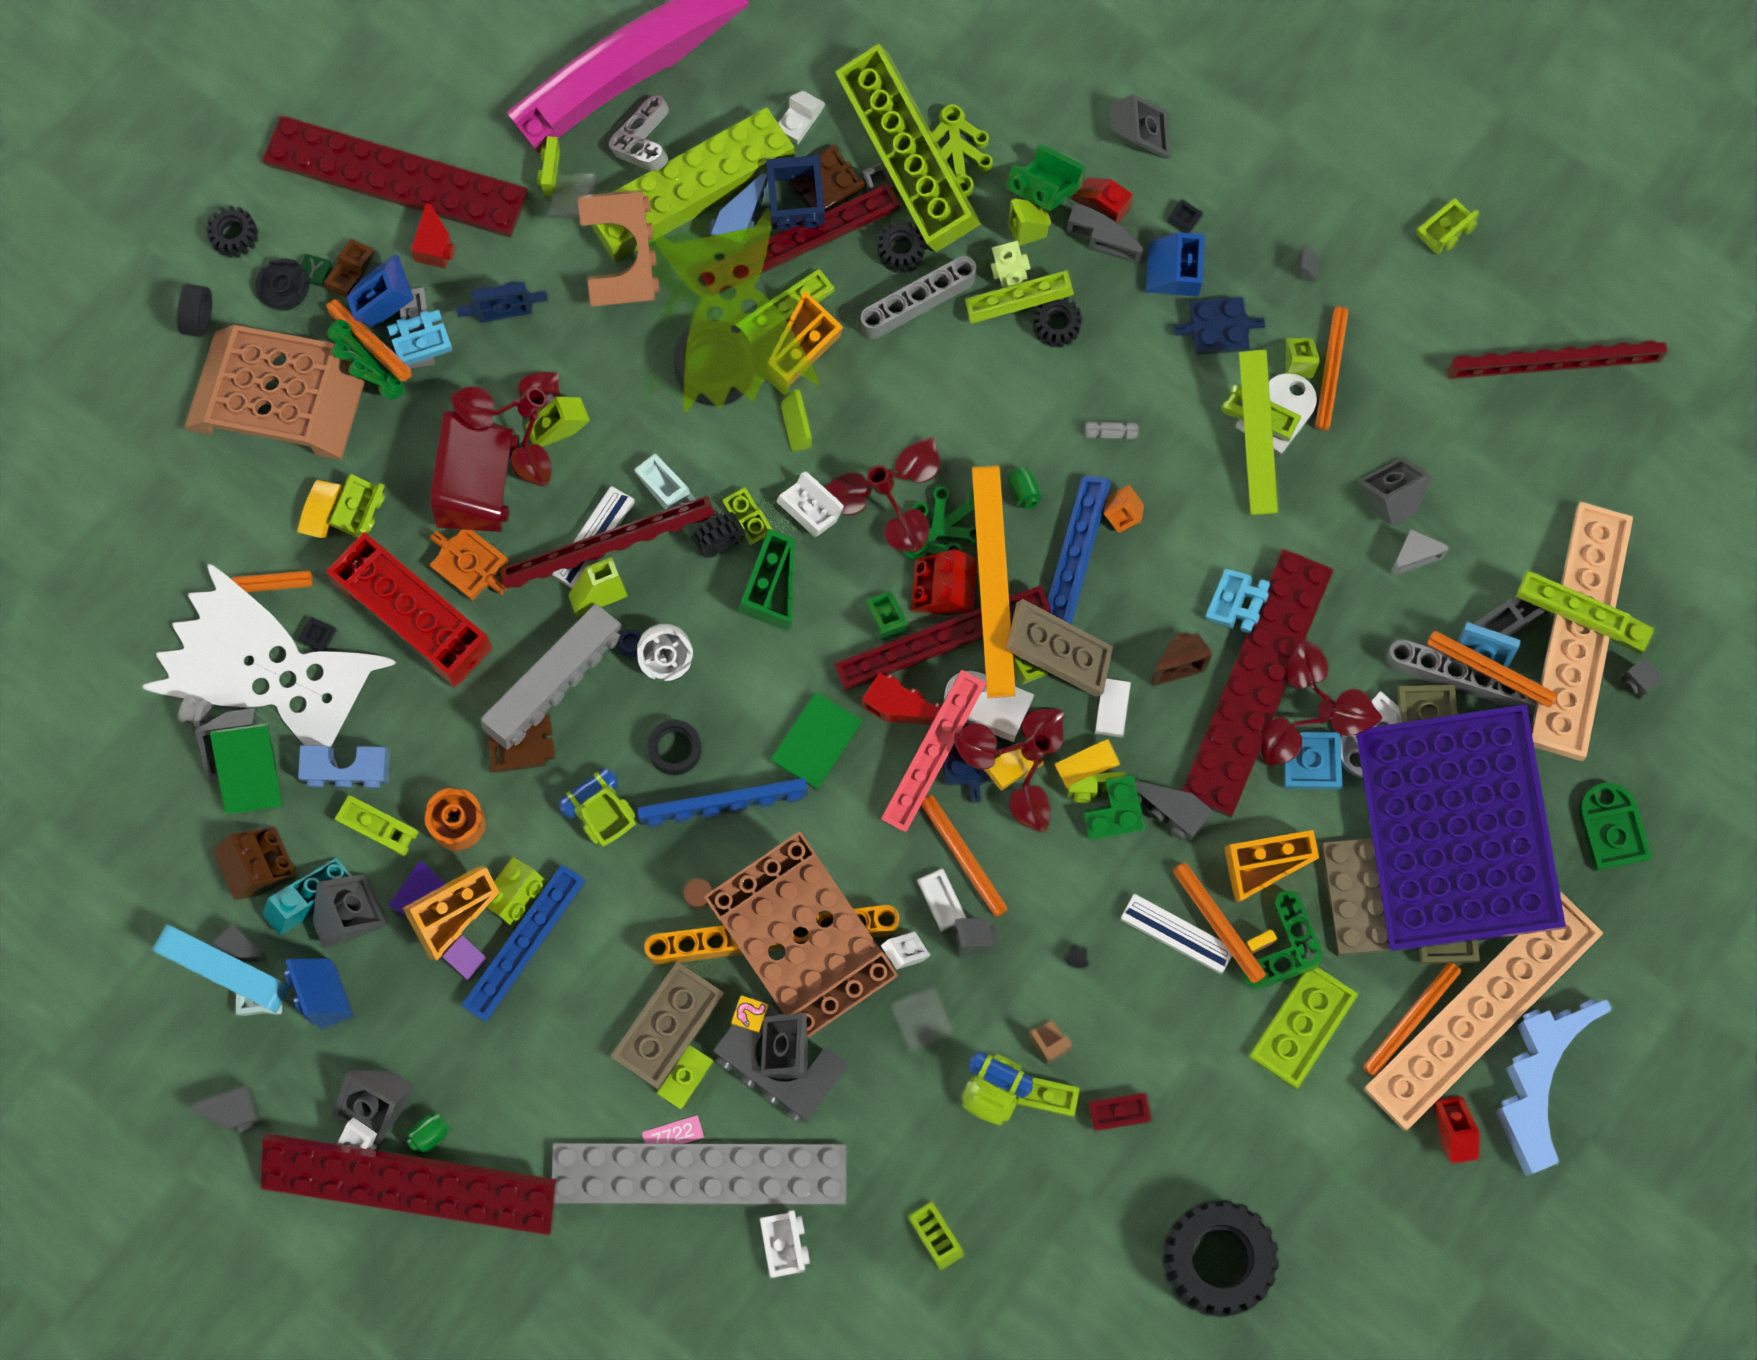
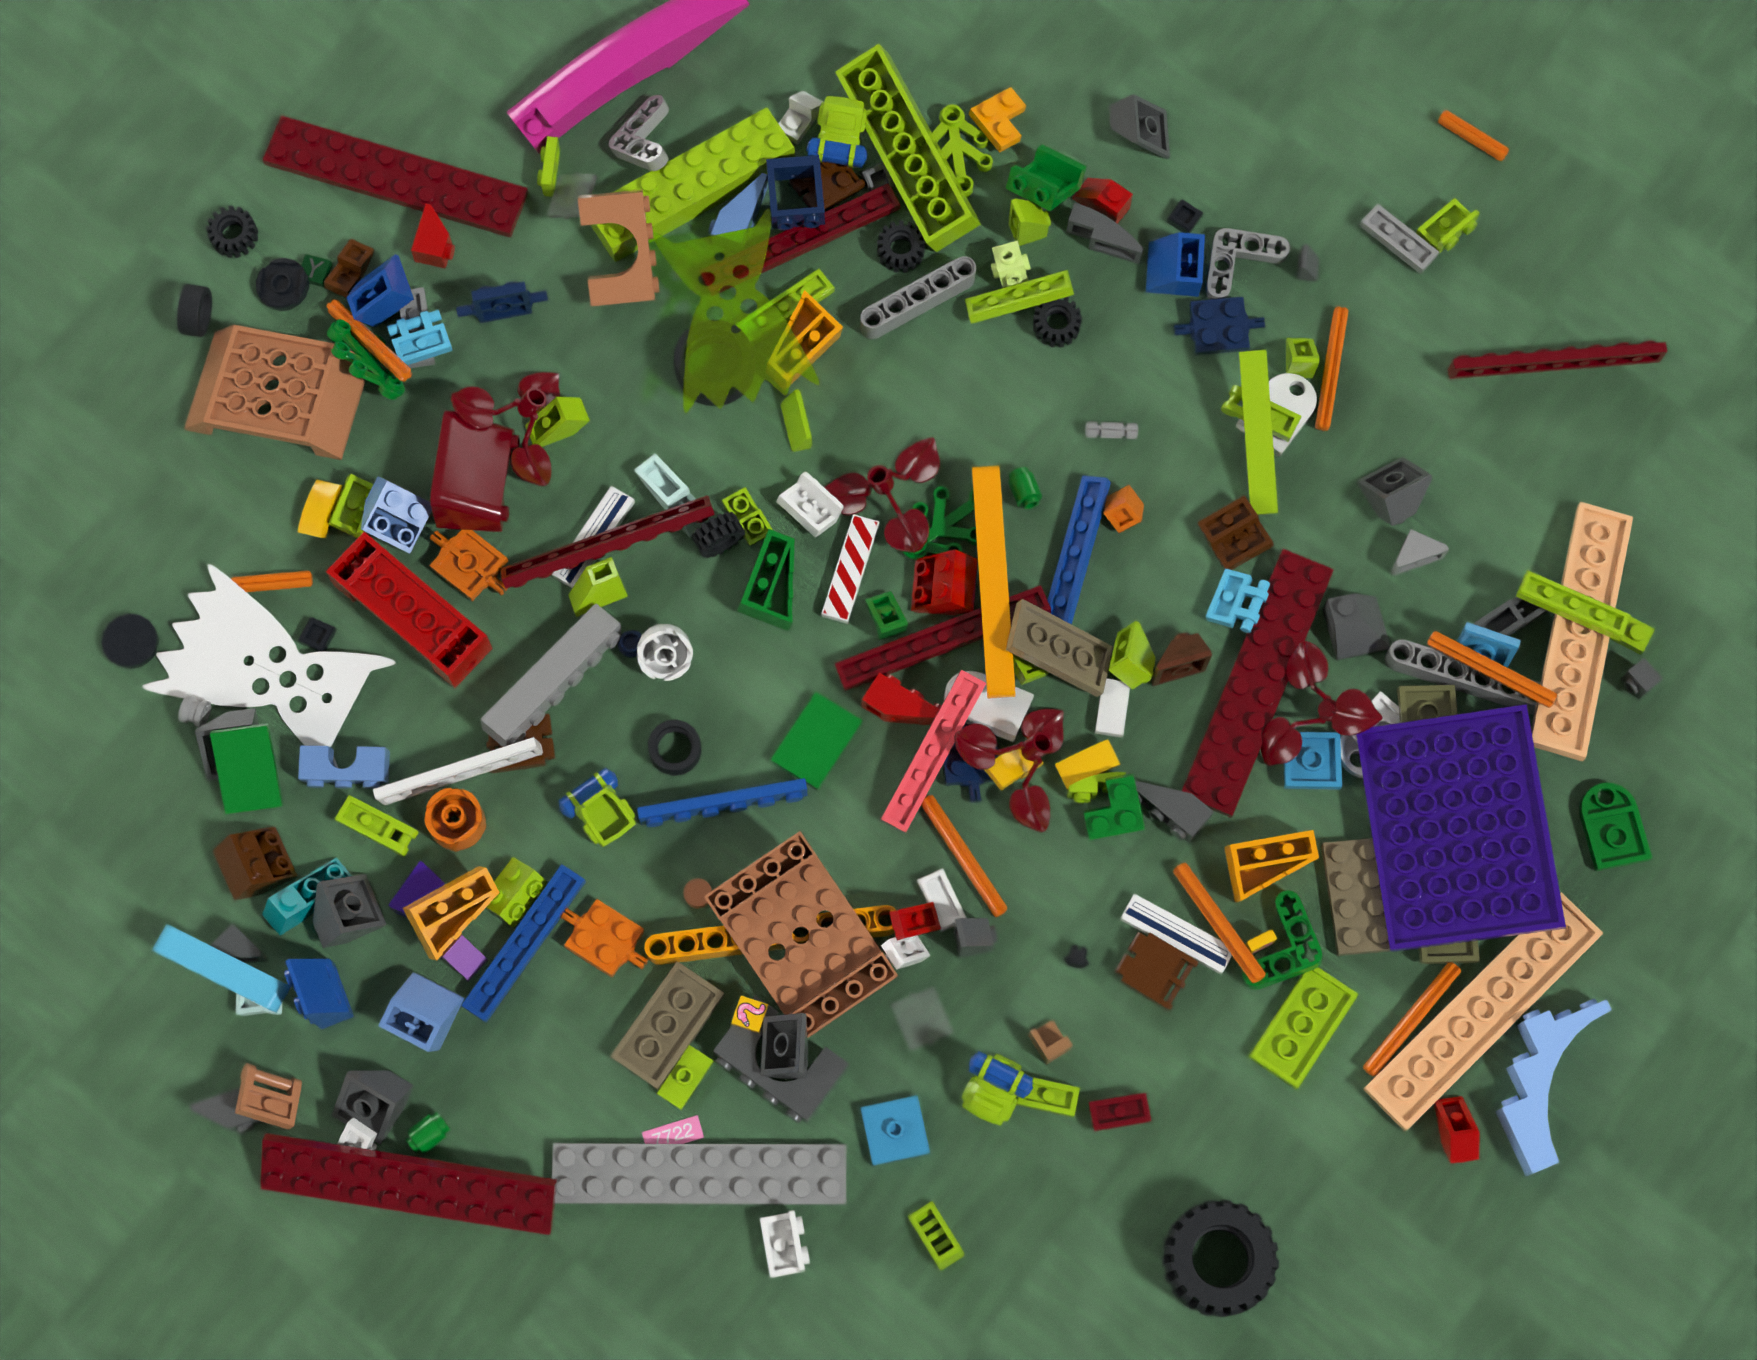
none -> black tile [101,614,160,669]
none -> nougat plate [235,1063,302,1130]
none -> medium blue slope [361,476,432,554]
none -> white tile [373,737,543,805]
none -> medium blue slope [378,972,464,1052]
none -> orange plate [561,899,648,978]
none -> lime piece [806,96,867,168]
none -> tile [821,514,879,624]
none -> dark azure plate [861,1095,930,1166]
none -> red plate [889,902,941,940]
none -> light orange plate [968,87,1026,153]
none -> lime slope [1109,620,1156,690]
none -> reddish brown plate [1114,932,1199,1012]
none -> reddish brown slope [1197,495,1274,570]
none -> light grey beam [1206,228,1290,300]
none -> dark grey slope [1322,593,1391,661]
none -> light grey plate [1359,204,1439,274]
none -> orange axle [1438,110,1509,161]

